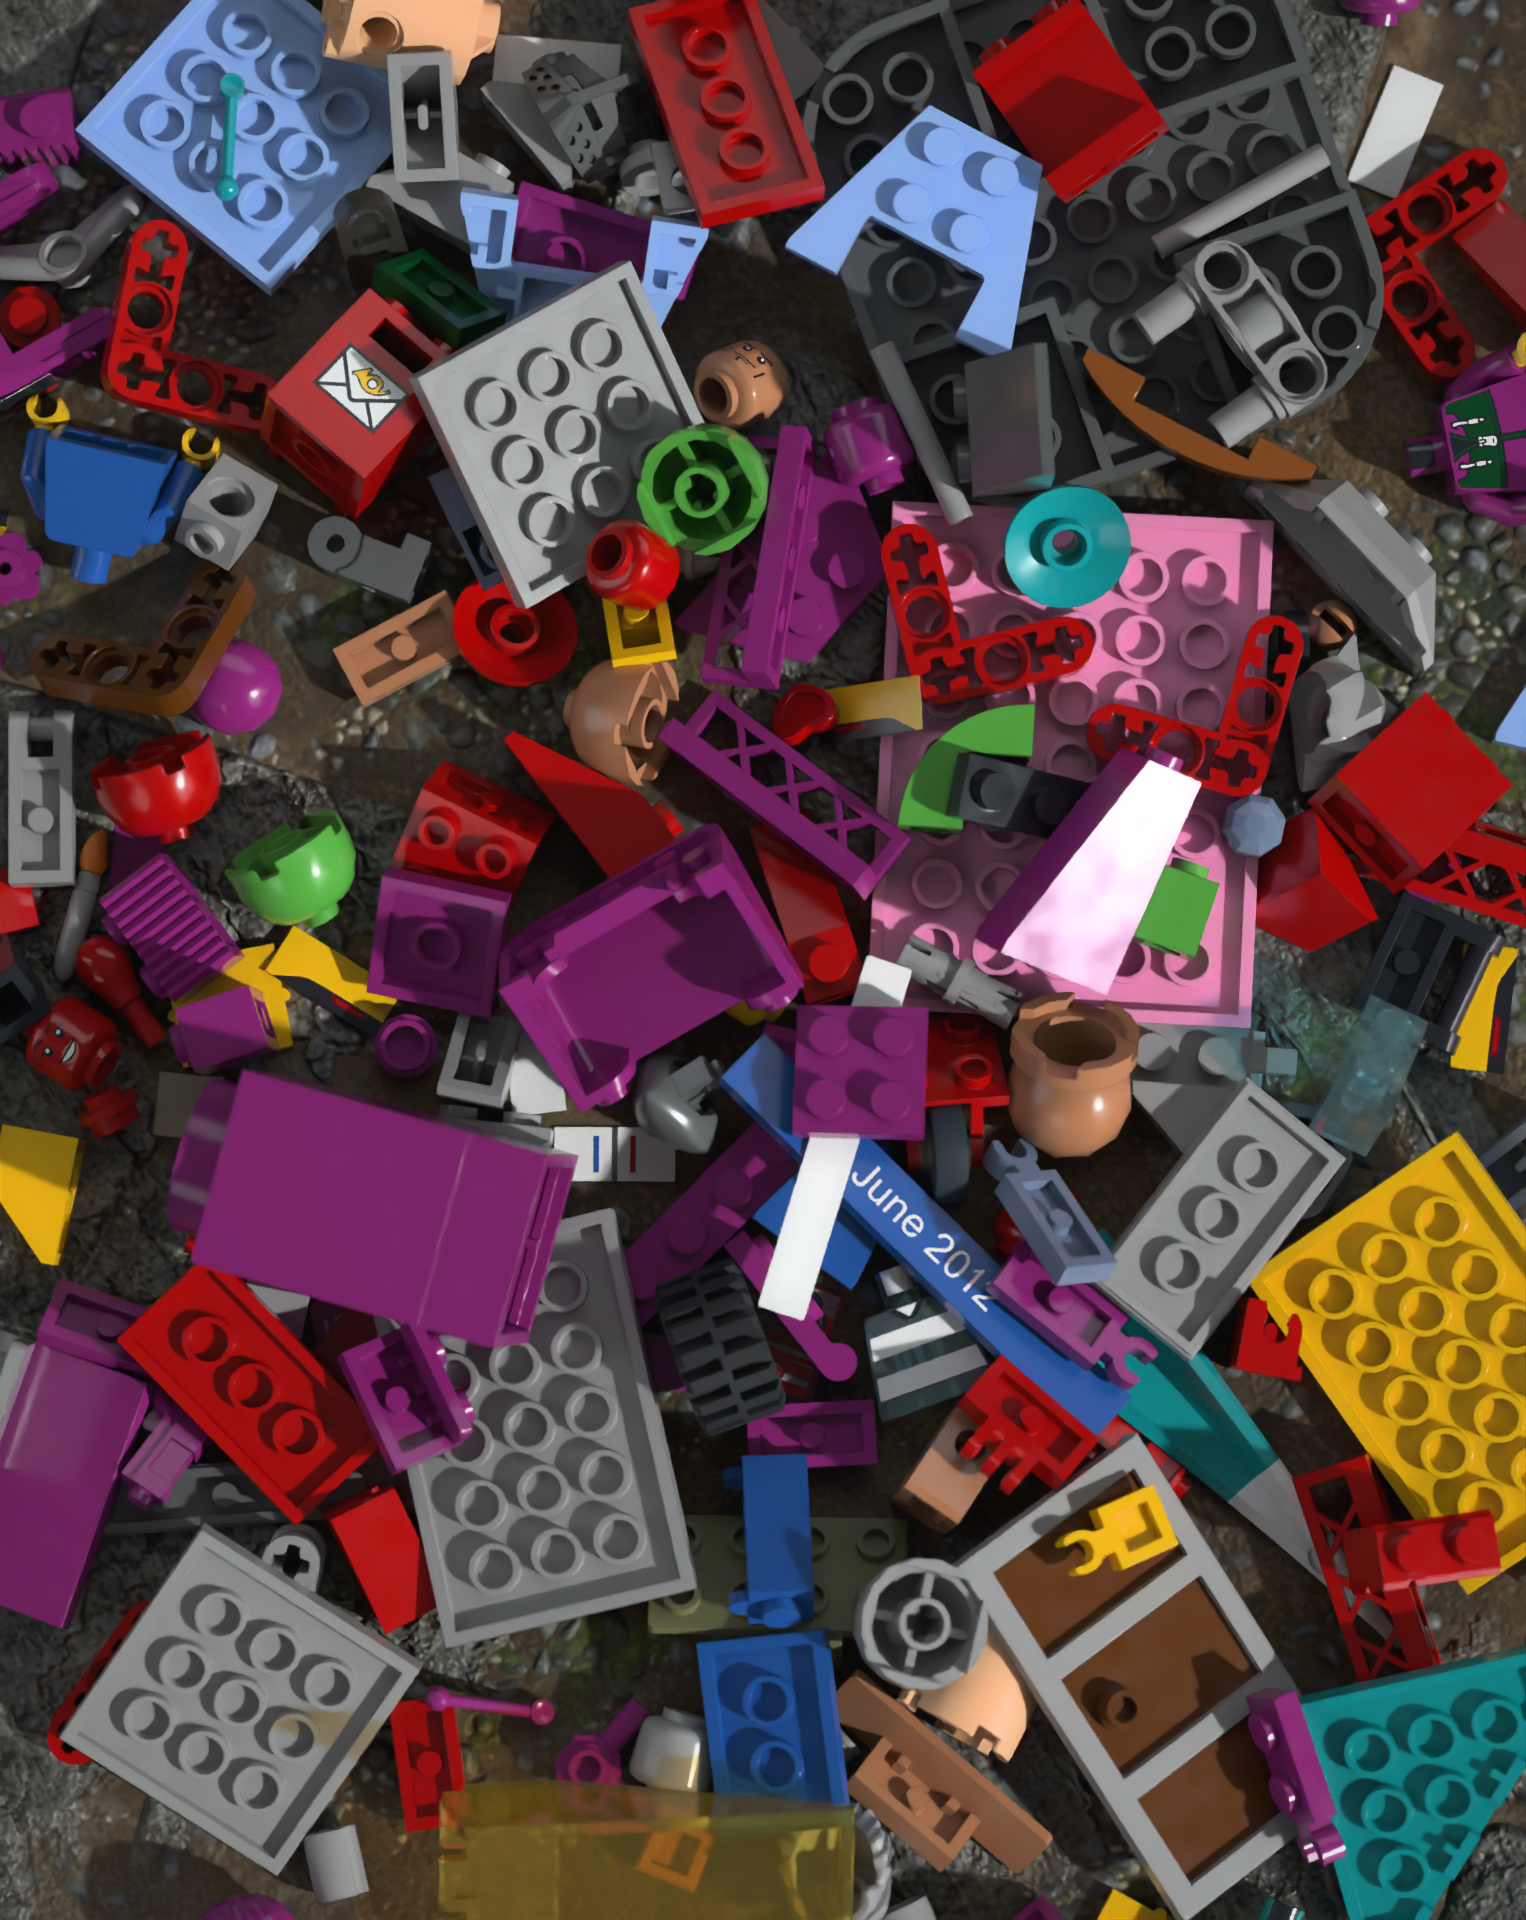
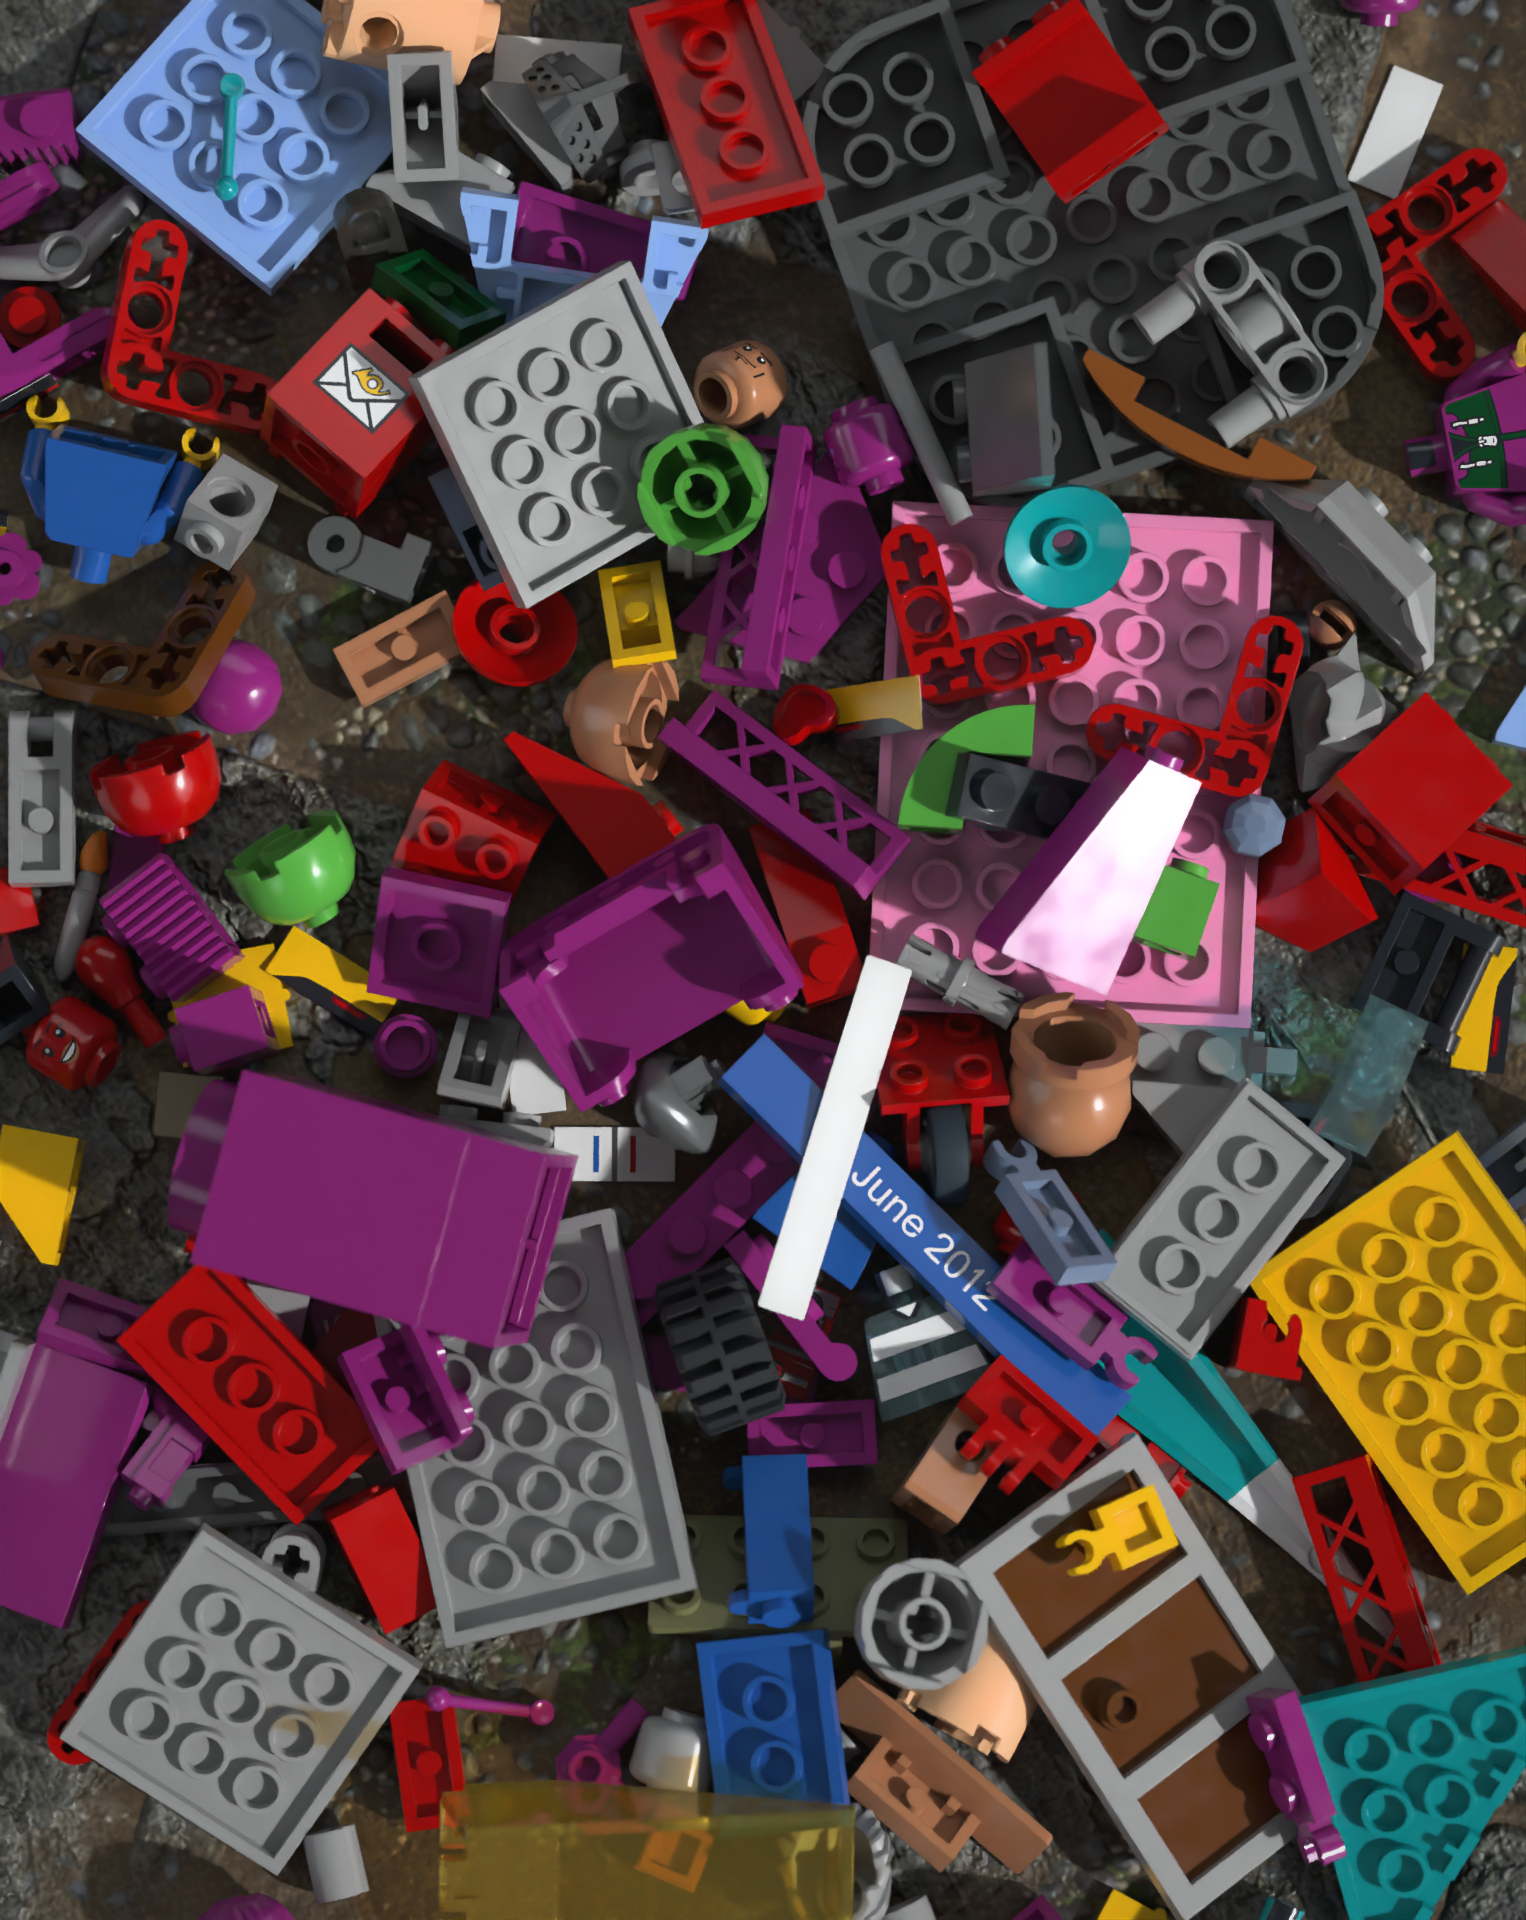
red plate [77,1083,140,1138] -> none
red head [585,519,680,611] -> none
light blue wing [785,105,1043,357] -> none
magenta plate [792,1005,929,1140] -> none
light grey bar [1151,143,1331,259] -> none
red brick [1342,1509,1501,1596] -> none

